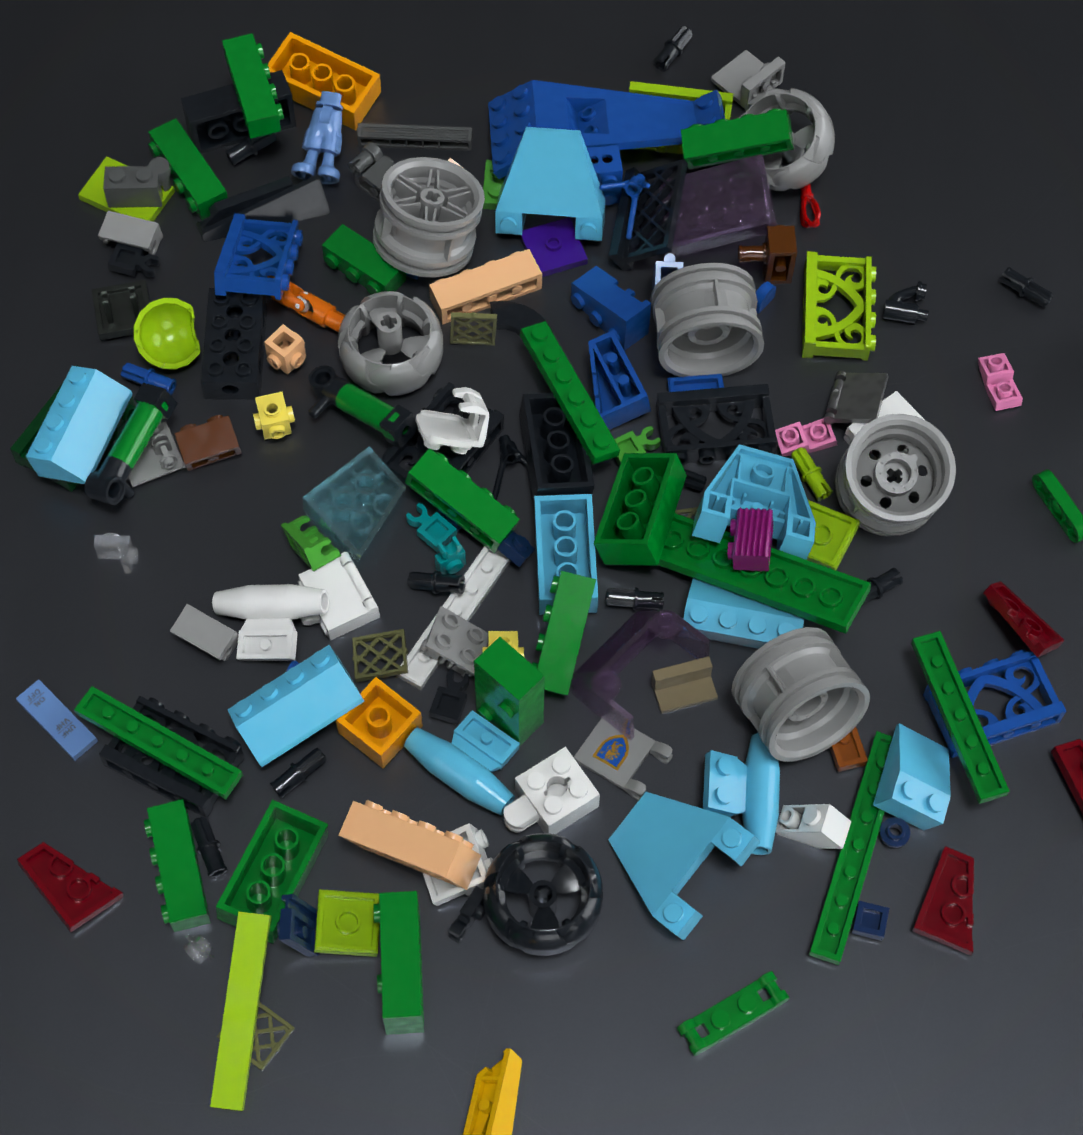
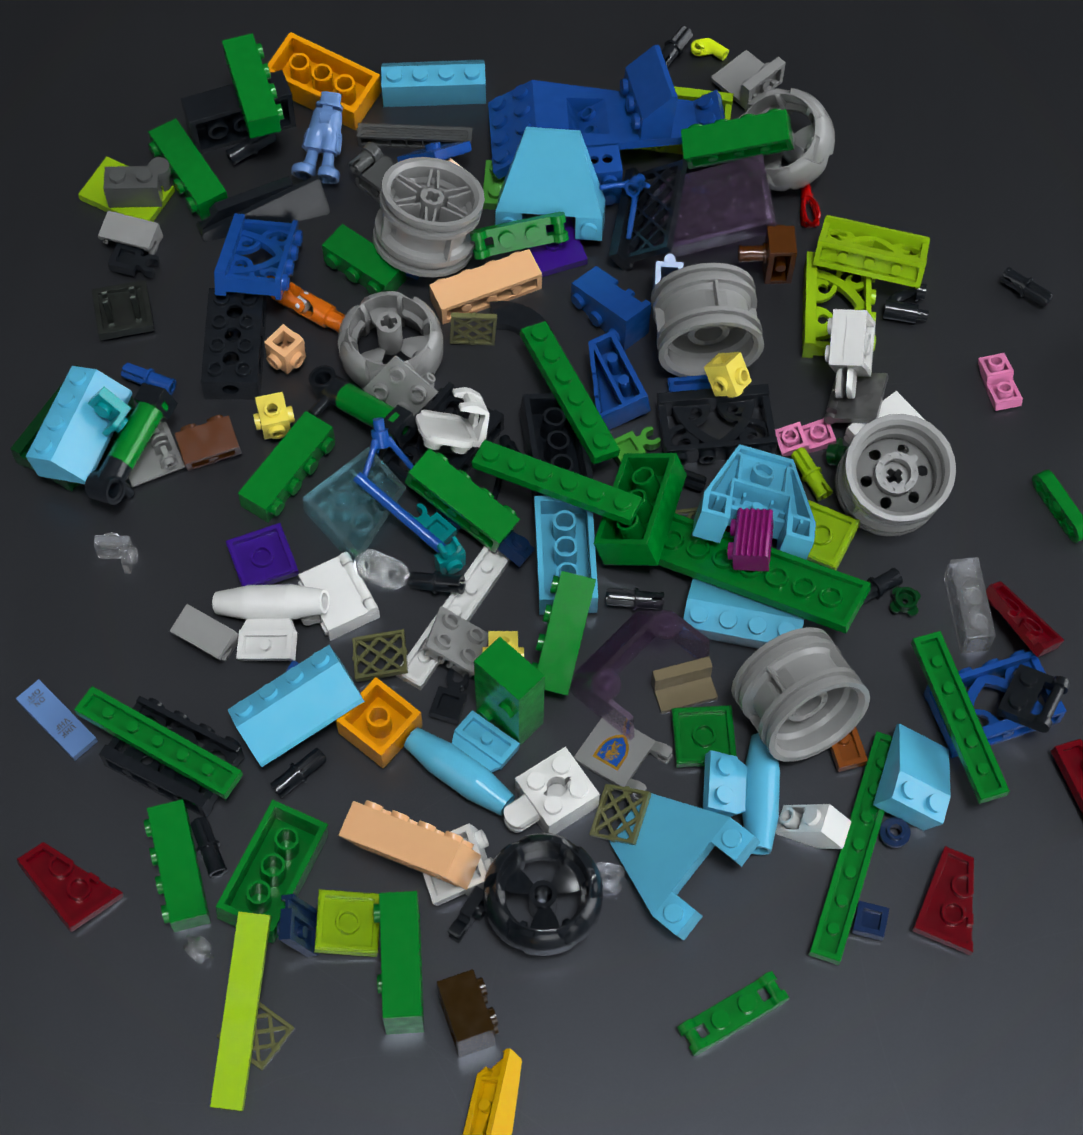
lime cylinder [133,298,201,369] -> none
bright green hinge [281,516,341,571] -> none
blue tile [756,281,777,314] -> none
none -> teal bracket [88,387,131,437]
none -> dark purple plate [226,523,299,586]
none -> green brick [238,411,335,523]
none -> blue bar [353,472,446,553]
none -> clear plate [354,550,409,590]
none -> blue plant [359,417,414,488]
none -> light grey hinge [362,355,439,416]
none -> medium azure slope [381,60,486,107]
none -> blue plate [397,141,472,162]
none -> dark brown brick [437,969,499,1058]
none -> green plate [470,212,569,259]
none -> green plate [472,440,642,526]
none -> olive window [589,784,651,845]
none -> clear plate [596,862,625,894]
none -> blue slope [620,45,678,140]
none -> green plate [671,705,737,768]
none -> neon yellow arm [690,38,729,61]
none -> light yellow brick [704,352,752,398]
none -> lime fence [813,215,930,288]
none -> white brick [825,309,876,399]
none -> dark green plate [826,437,848,469]
none -> dark green plate [890,587,921,617]
none -> clear brick [944,557,996,653]
none -> black plate [997,664,1071,733]

